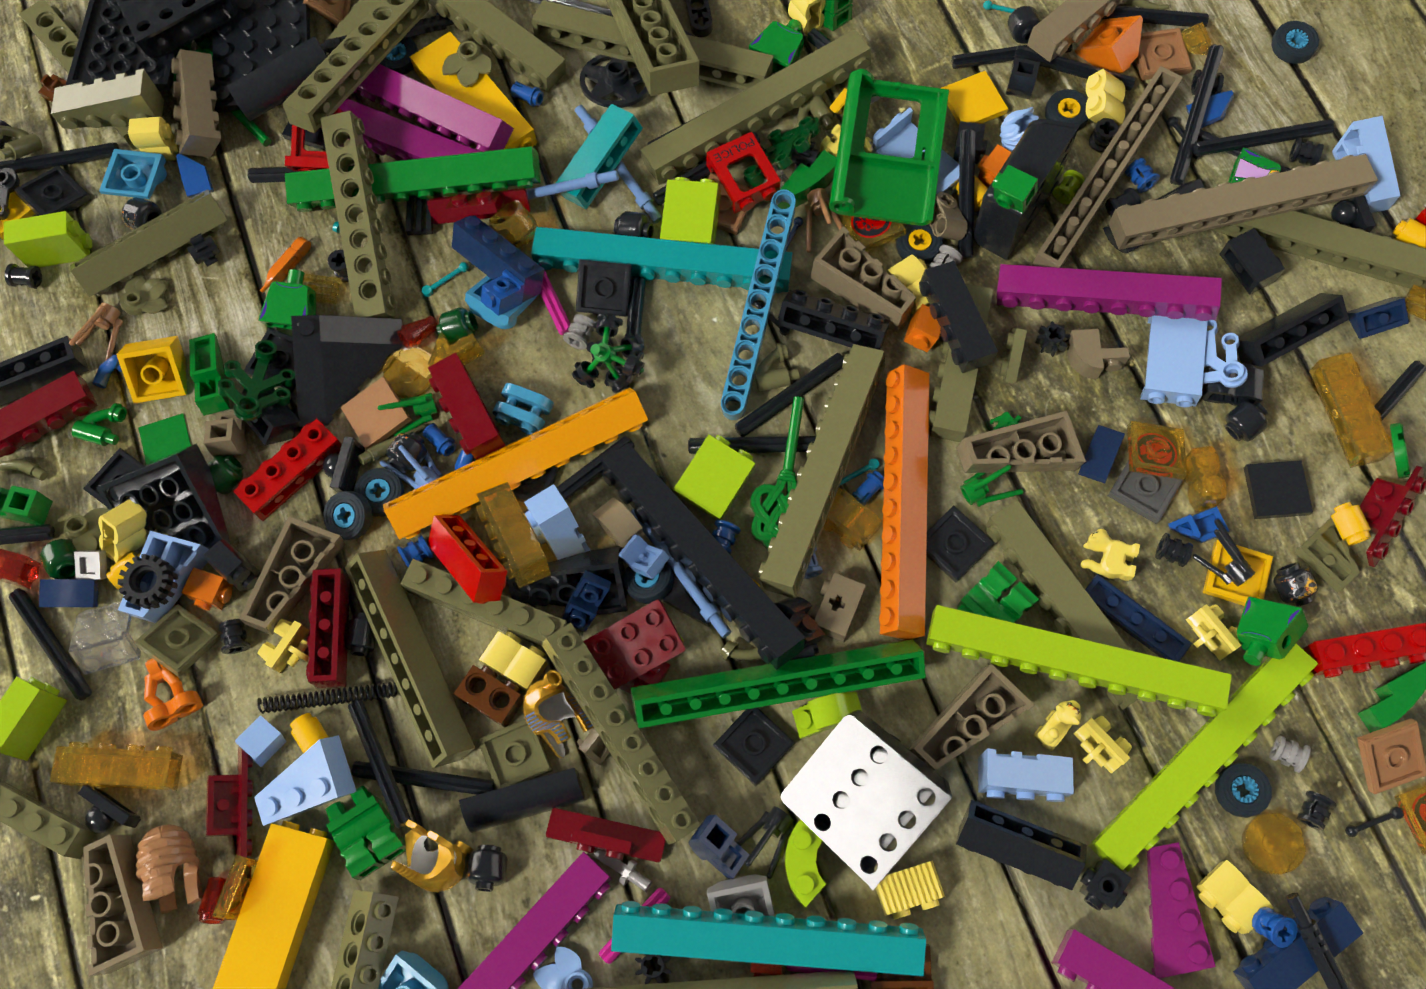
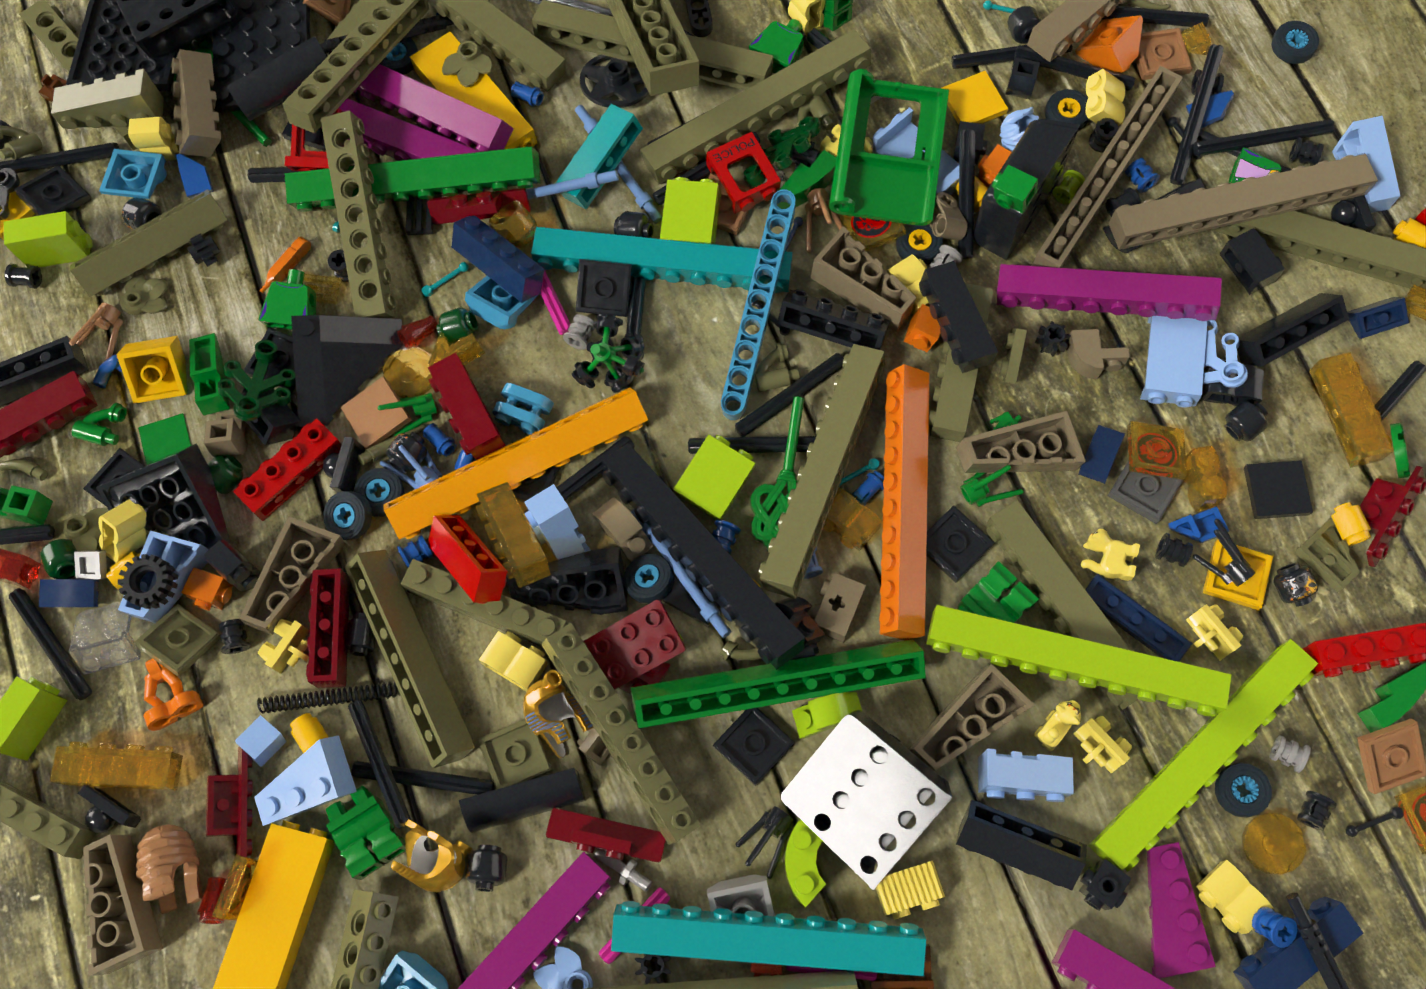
reddish brown brick [454,665,524,728] -> none
blue brick [481,269,525,316] -> none
dark blue slope [561,570,611,632] -> none
medium blue bracket [619,534,670,579] -> none
dark blue brick [689,814,750,879] -> none
yellow tile [829,88,847,114] -> none
green torso [1237,597,1309,666] -> none

